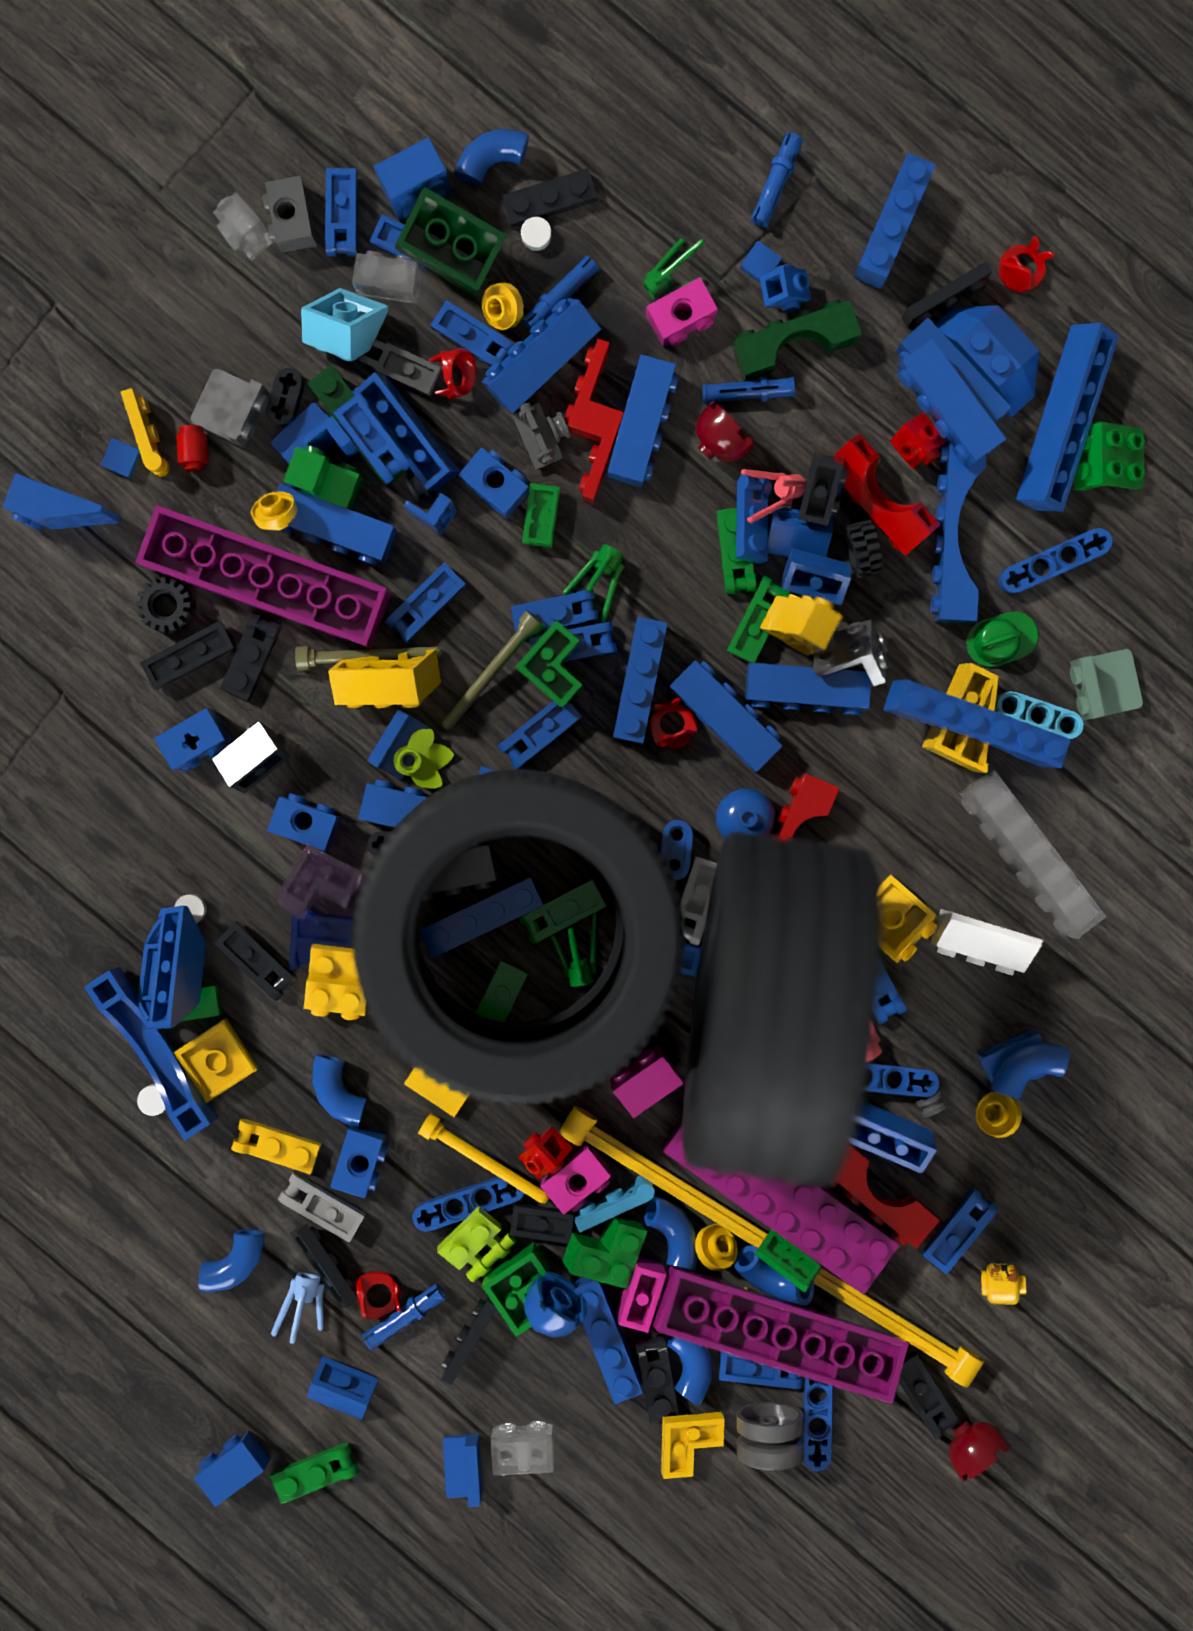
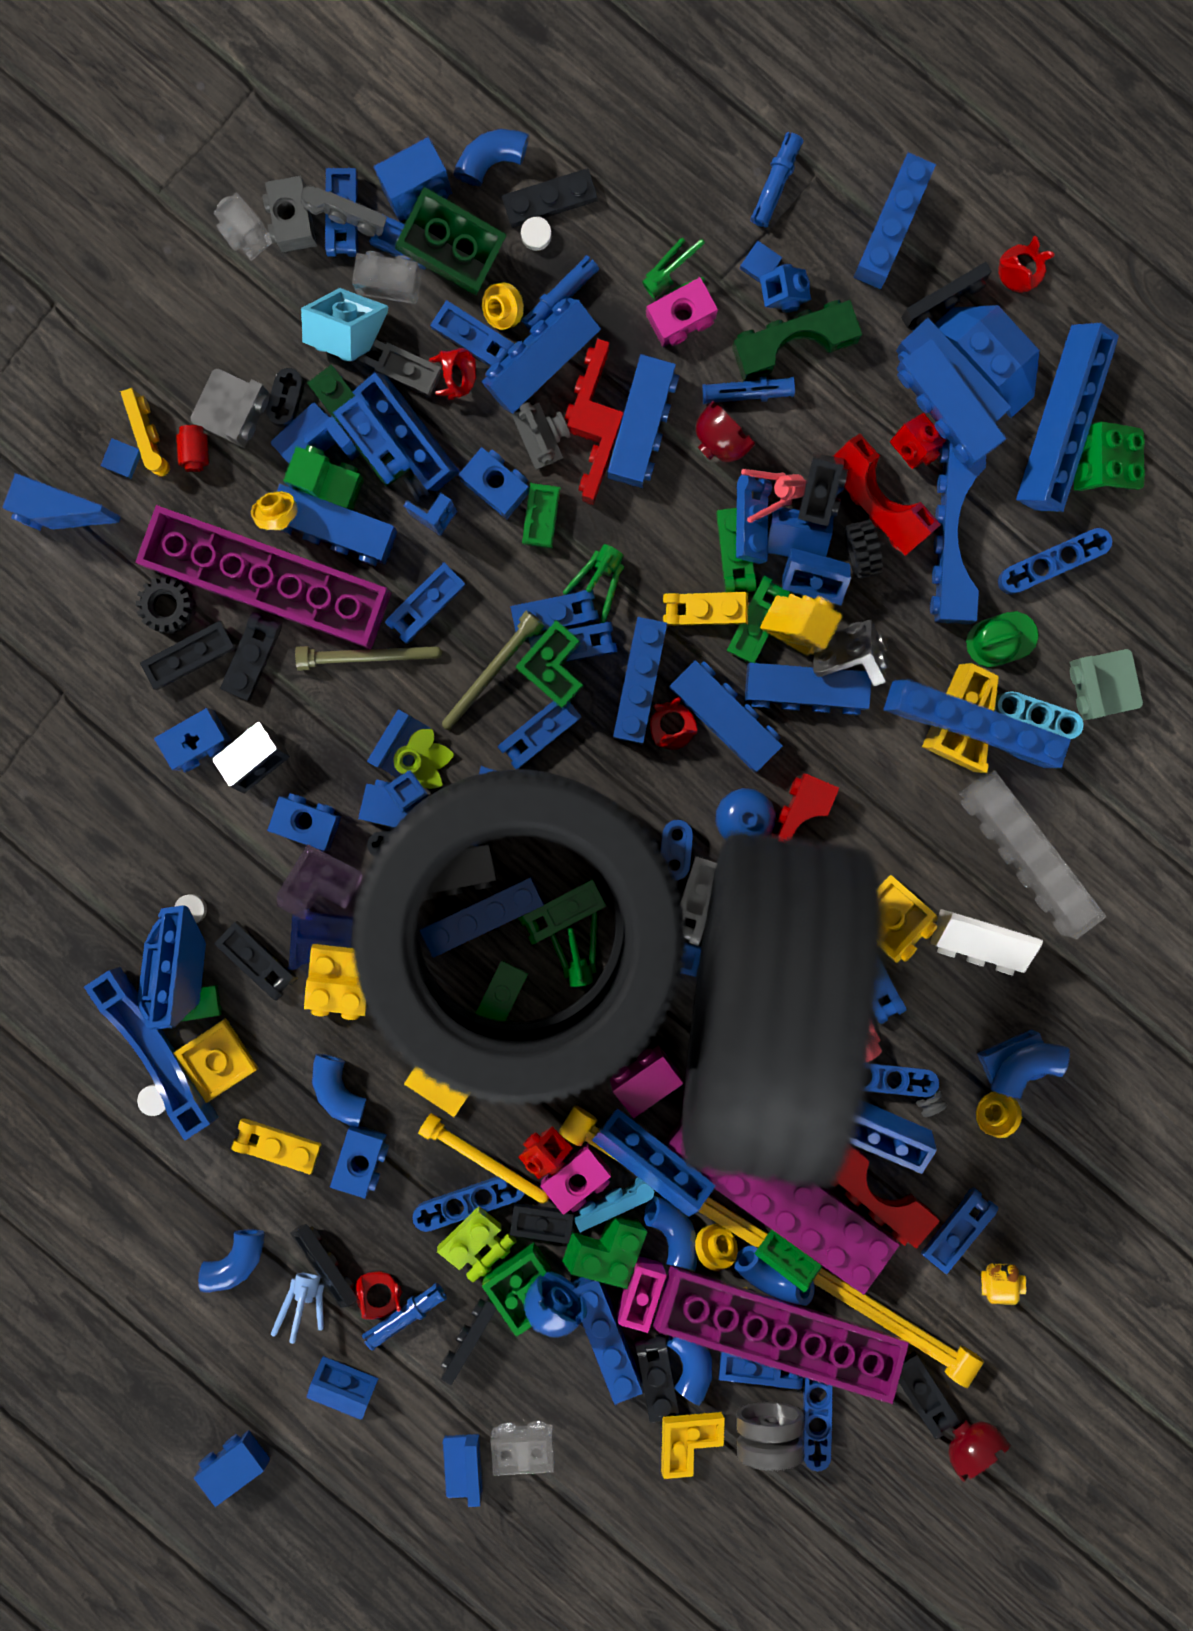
green plate [270,1442,360,1504] -> none
light grey plate [278,1172,366,1243] -> none
yellow wedge [328,649,441,708] -> none
none -> dark grey hinge [301,186,387,237]
none -> blue tile [385,770,428,813]
none -> blue brick [592,1108,716,1217]
none -> yellow plate [663,592,748,626]

